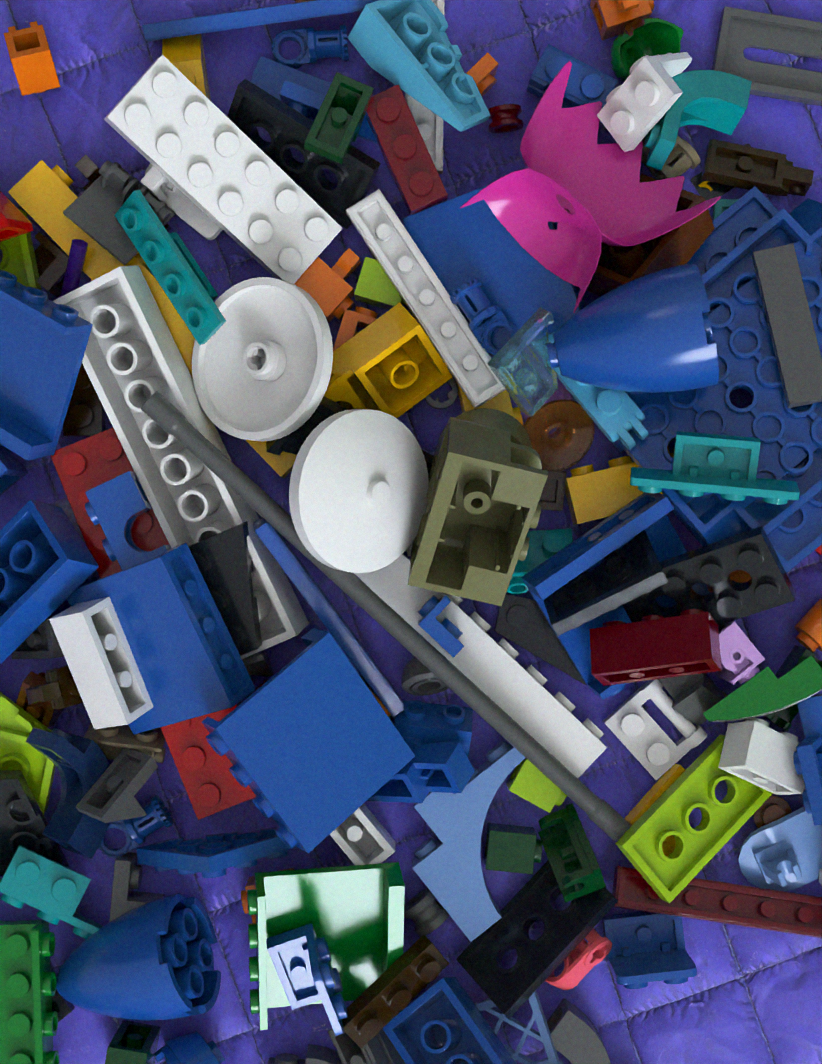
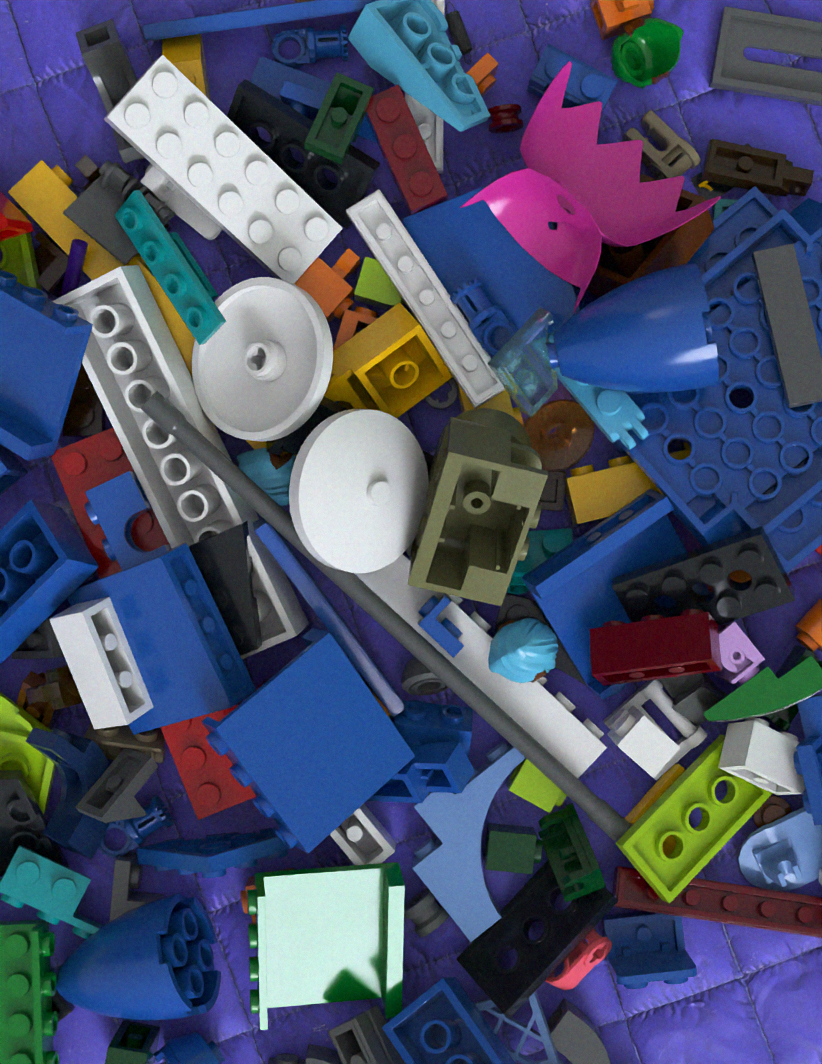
orange brick [3,21,60,96] -> none
dark grey slope [242,650,274,677] -> none
blue bracket [266,923,348,1036] -> none
dark brown plate [342,934,449,1049] -> none
black wing [544,530,668,636] -> none
white bracket [597,52,692,152] -> none
teal bracket [630,431,800,505] -> none
teal arch [644,70,752,170] -> none
none -> dark grey arch [76,19,145,164]
none -> medium azure hair [237,448,296,506]
none -> dark grey piece [445,2,473,64]
none -> medium azure hair [488,617,559,683]
none -> white brick [607,705,681,778]

